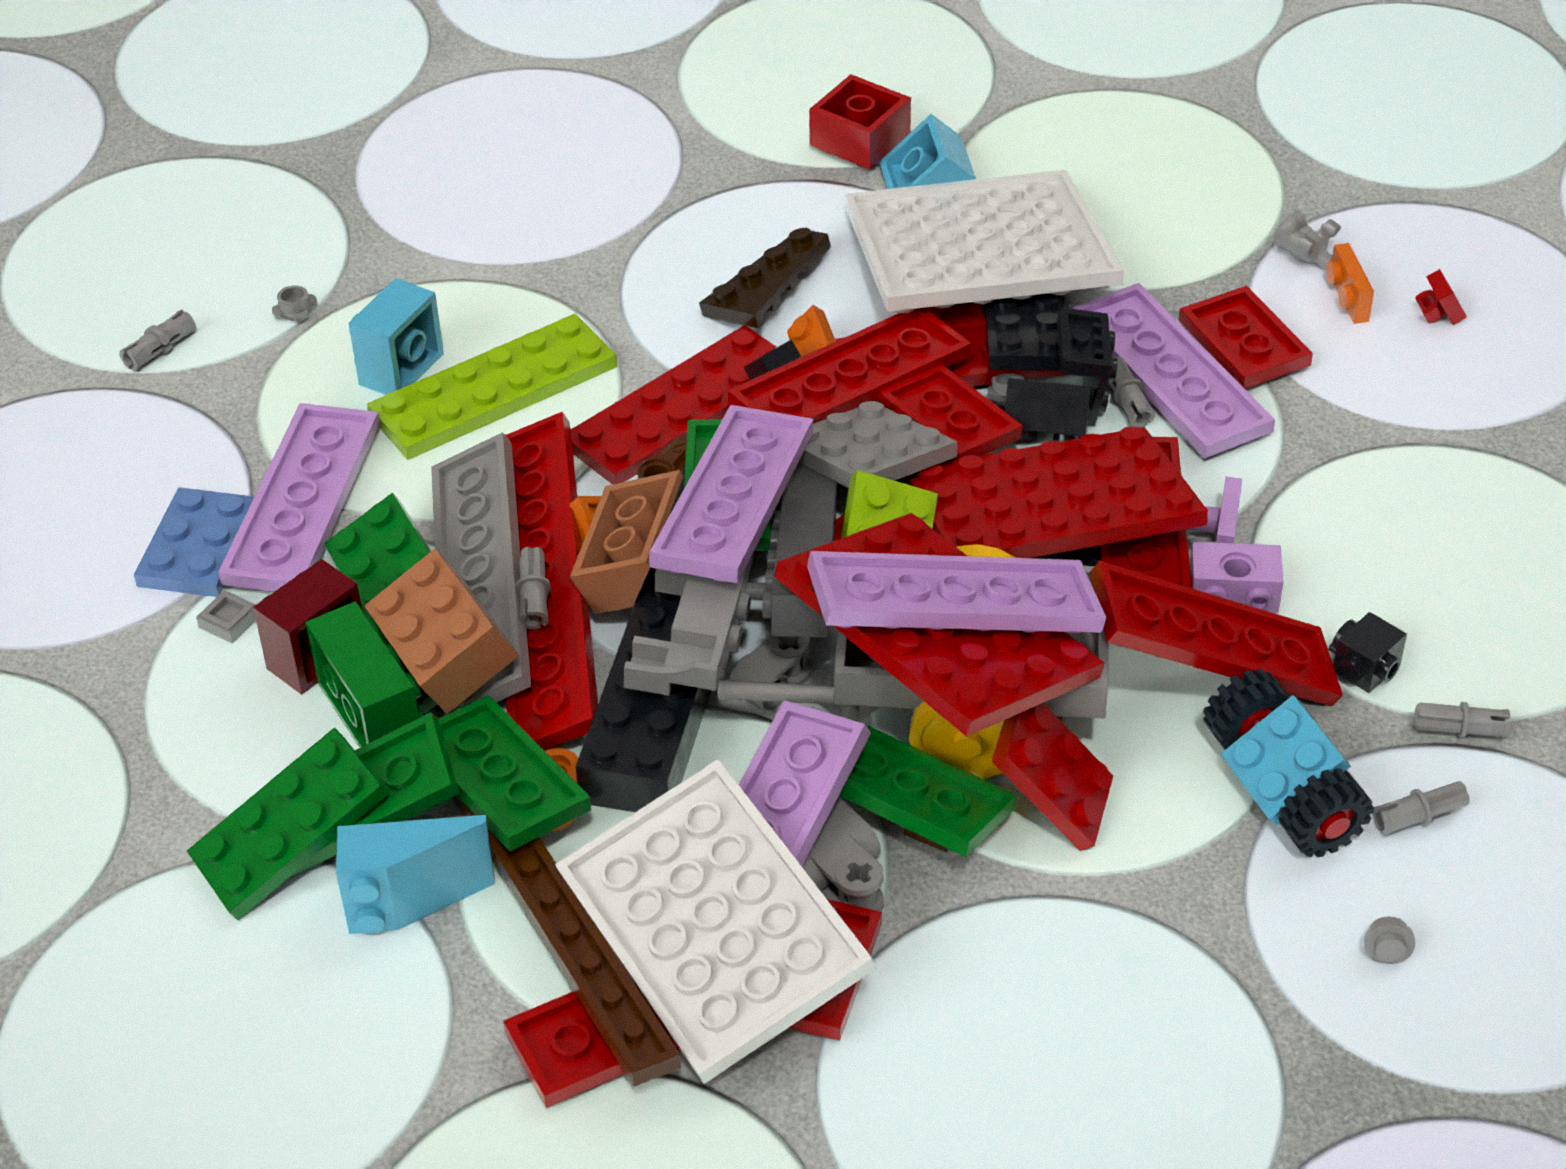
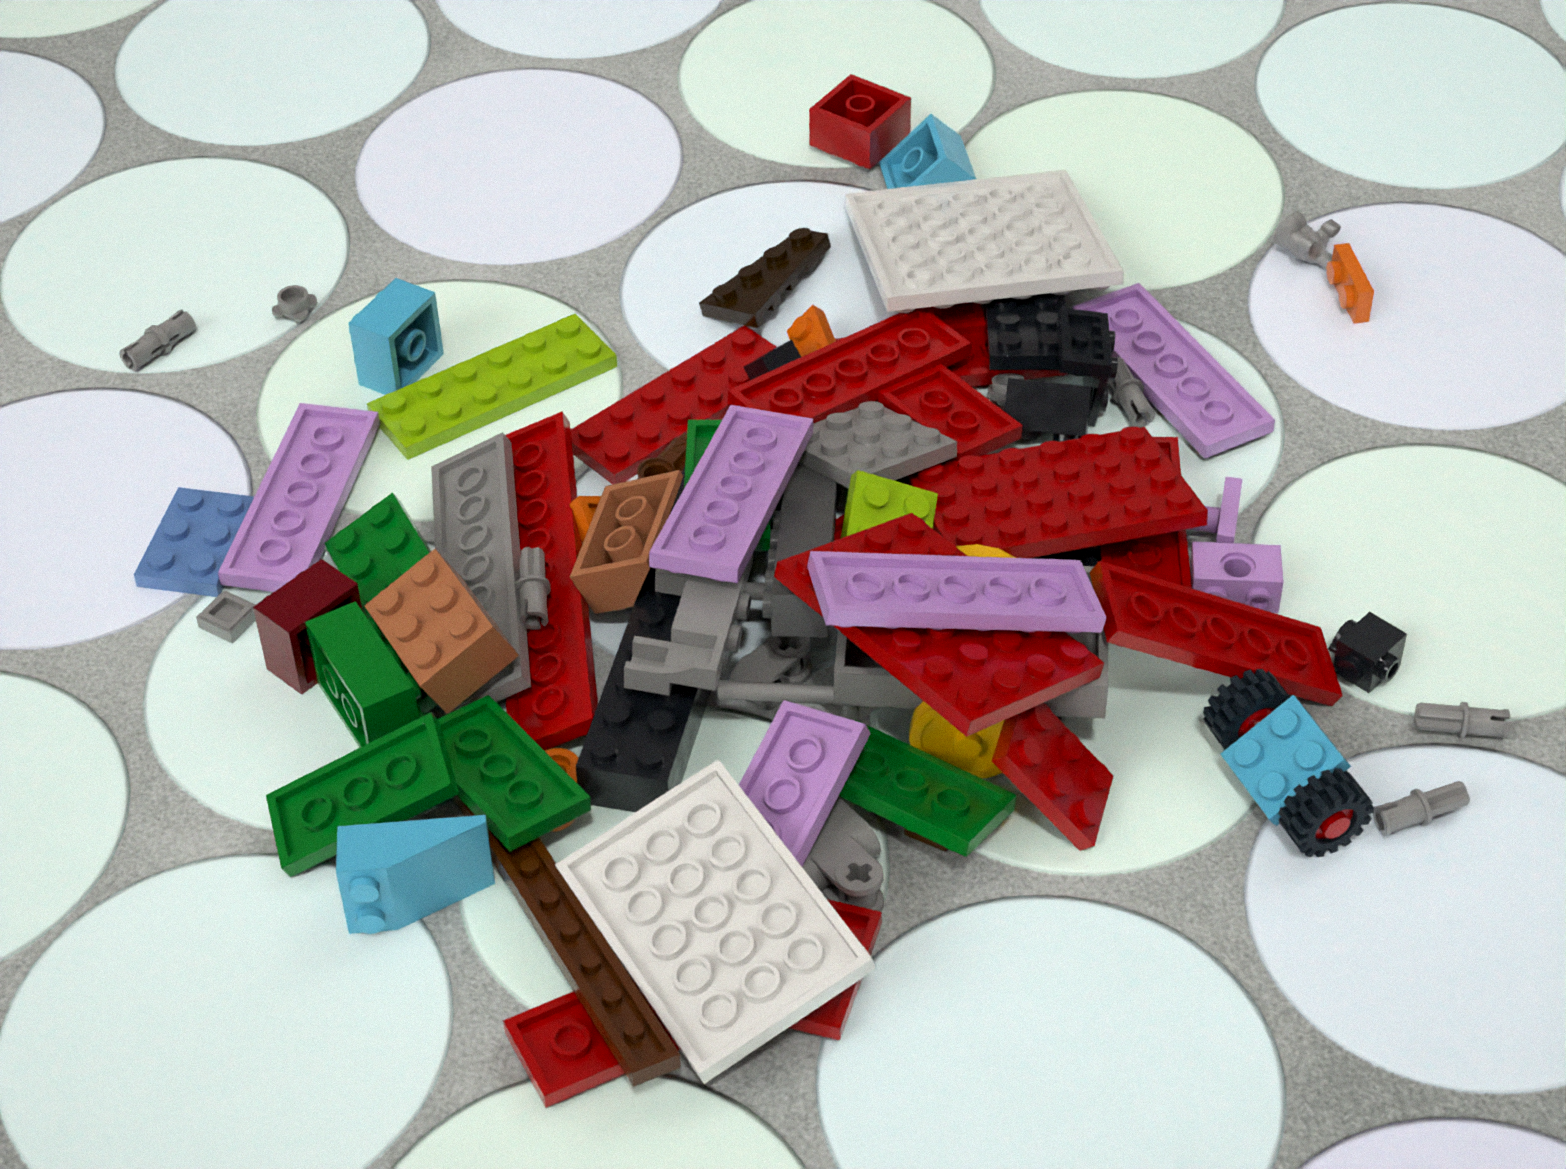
green plate [187,727,388,920] -> none
red plate [1178,285,1313,389] -> none
light grey plate [1364,916,1415,964] -> none
red tile [1415,269,1467,325] -> none

